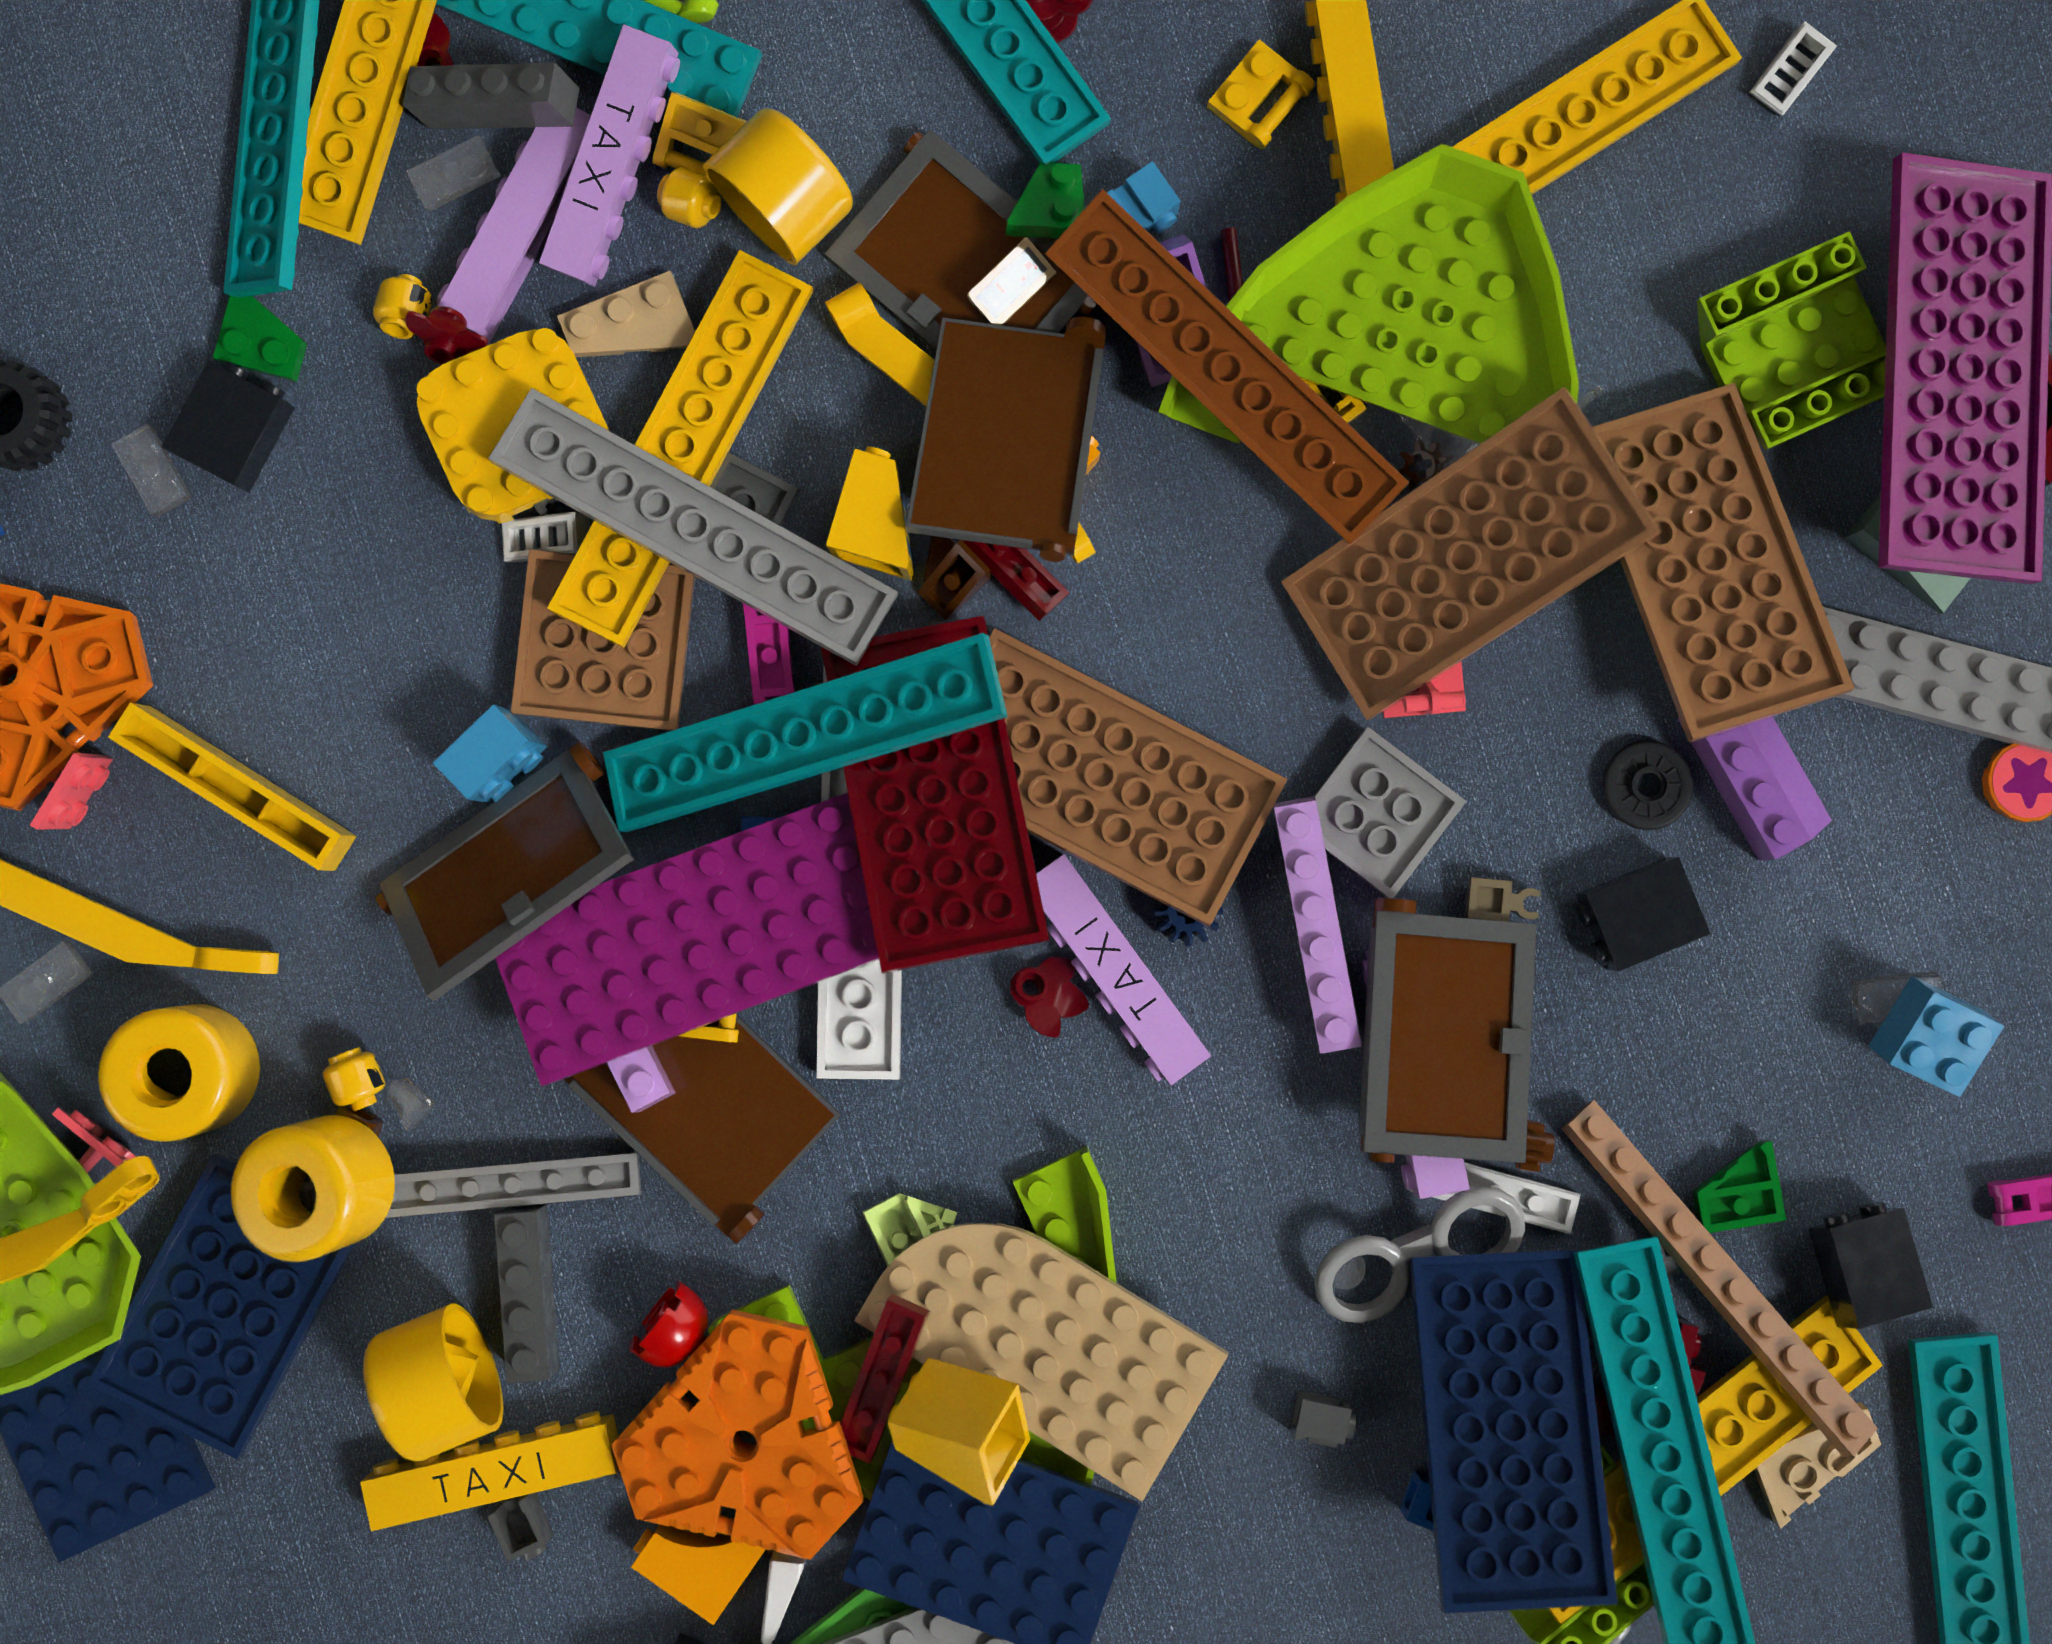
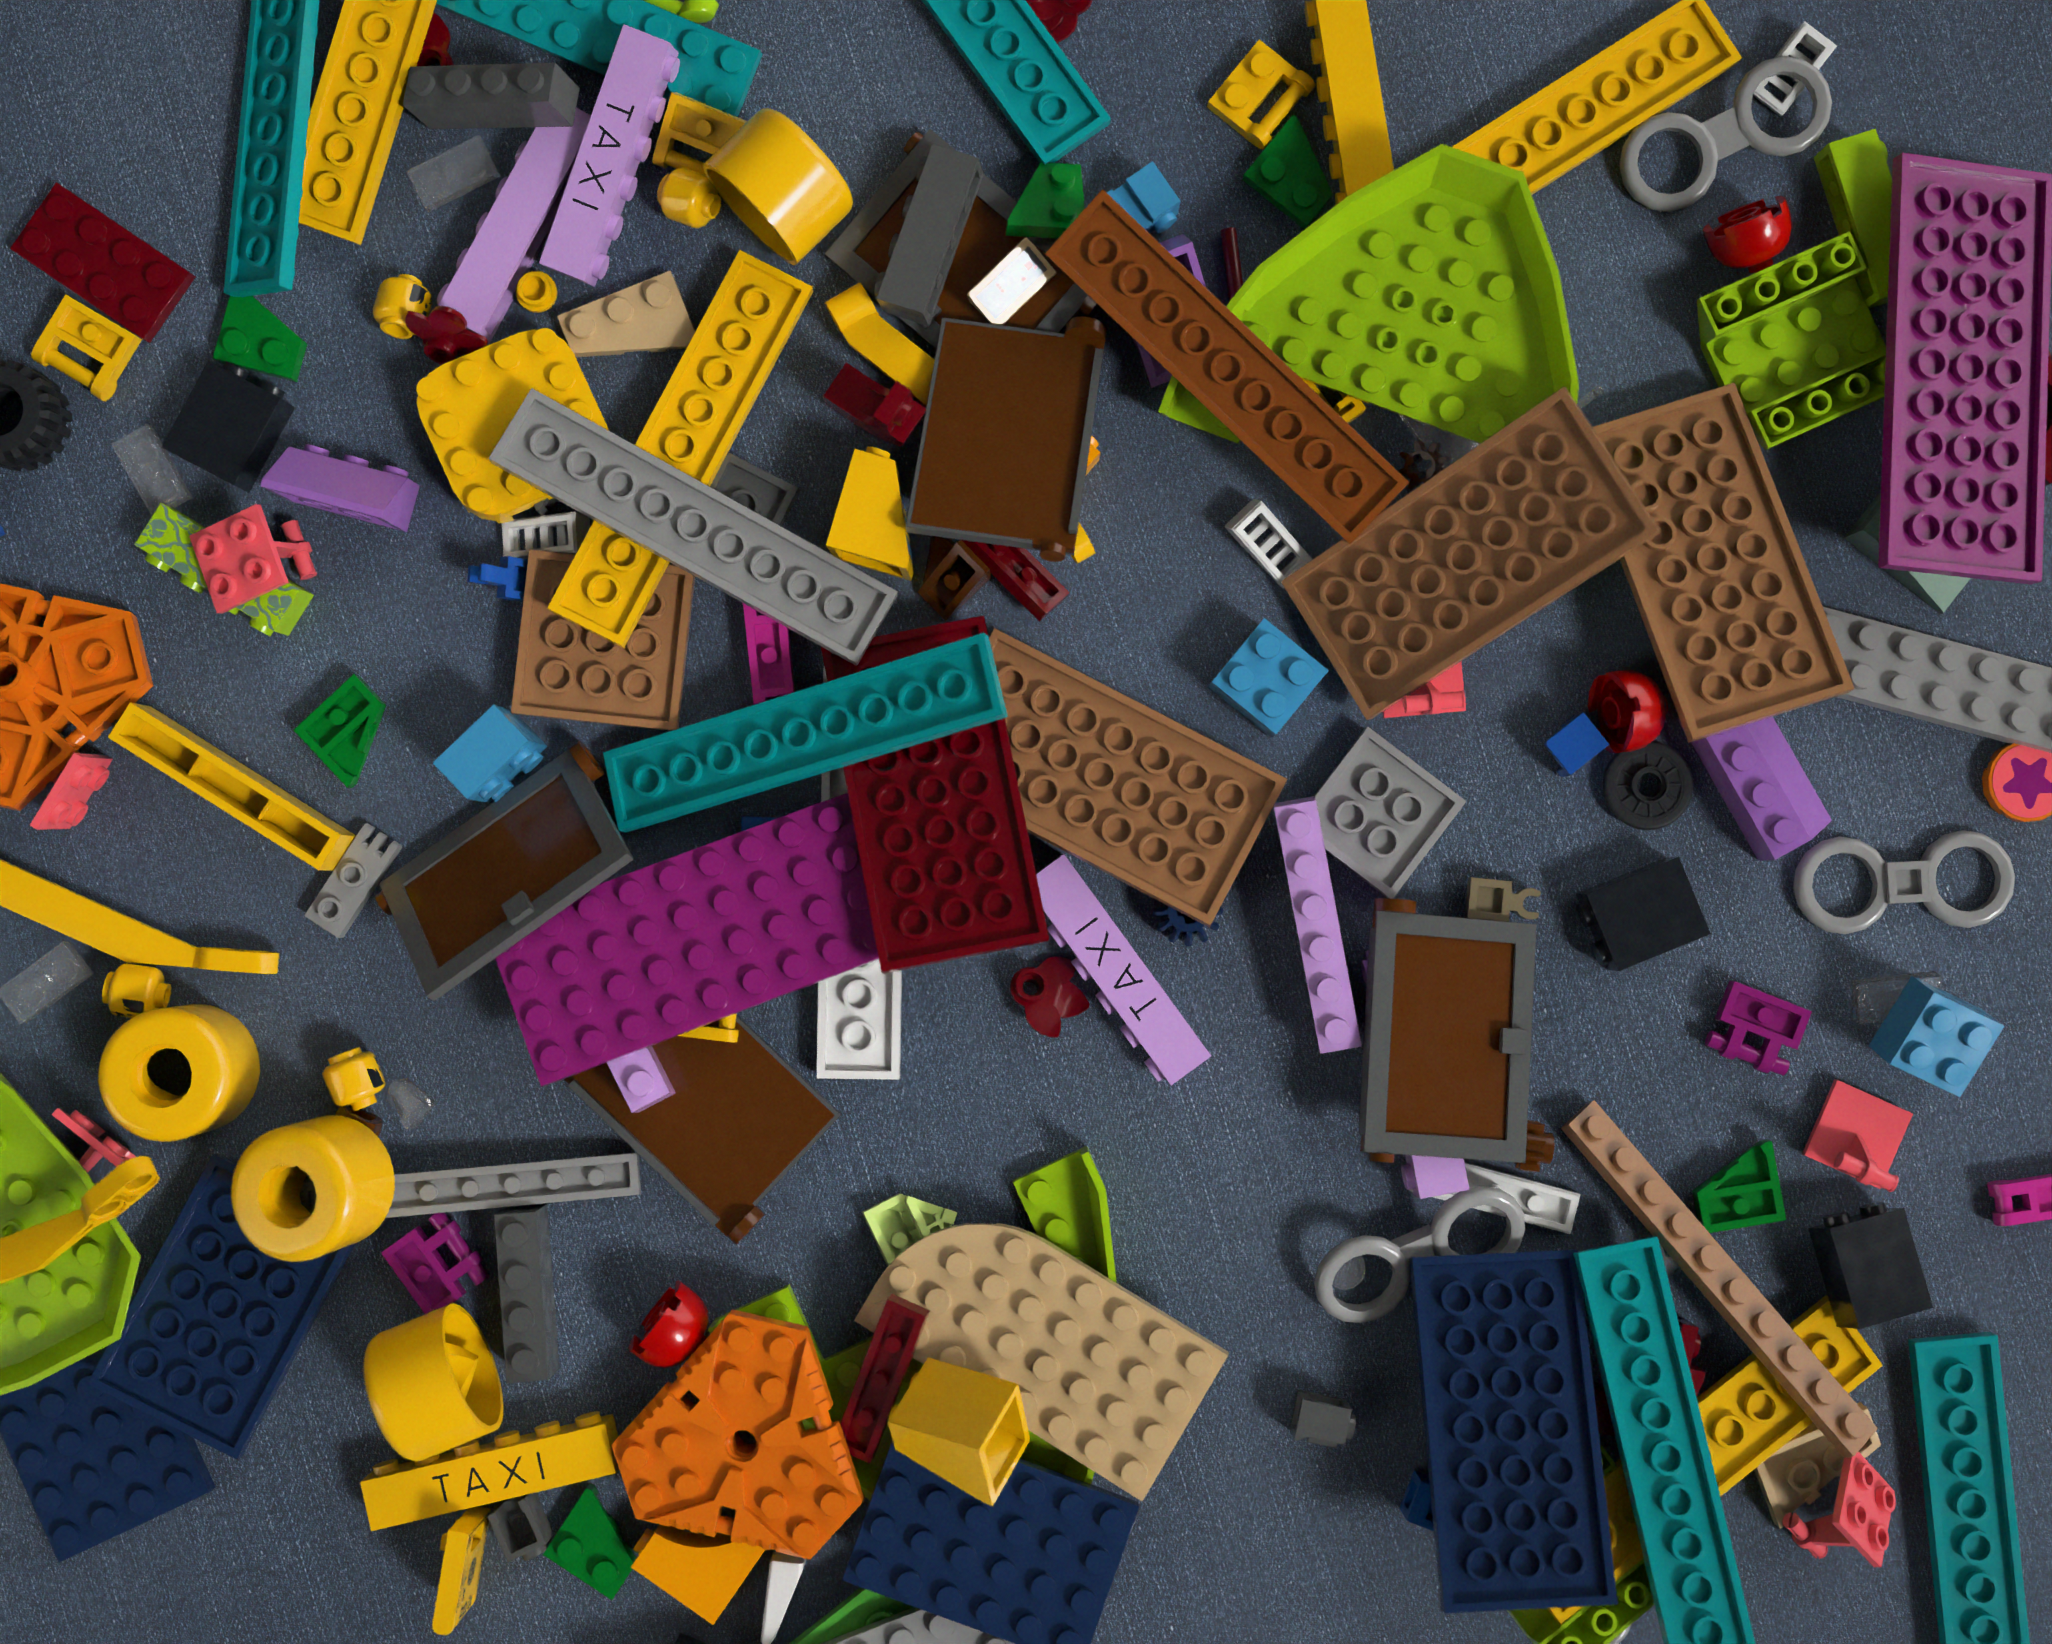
none -> dark red plate [10,182,196,343]
none -> yellow plate [31,294,142,401]
none -> yellow head [102,963,171,1018]
none -> lime brick [134,503,314,637]
none -> coral plate [189,504,317,614]
none -> medium lavender slope [260,444,420,532]
none -> green wing [294,674,386,788]
none -> light grey hinge [304,823,402,938]
none -> magenta plate [381,1213,490,1314]
none -> yellow container [432,1506,491,1635]
none -> blue plate [467,556,528,602]
none -> yellow plate [516,271,558,313]
none -> green wing [543,1483,636,1600]
none -> dark red arch [823,362,927,446]
none -> dark grey brick [874,144,984,326]
none -> dark azure brick [1208,618,1329,738]
none -> white slope [1225,499,1313,588]
none -> green wing [1242,115,1333,230]
none -> blue panel [1544,712,1609,777]
none -> red cylinder [1588,670,1668,753]
none -> light grey bar [1619,56,1832,212]
none -> red cylinder [1703,196,1792,273]
none -> magenta plate [1705,980,1812,1076]
none -> coral plate [1782,1451,1896,1567]
none -> light grey bar [1793,830,2015,935]
none -> coral plate [1802,1079,1913,1192]
none -> lime brick [1813,128,1892,309]

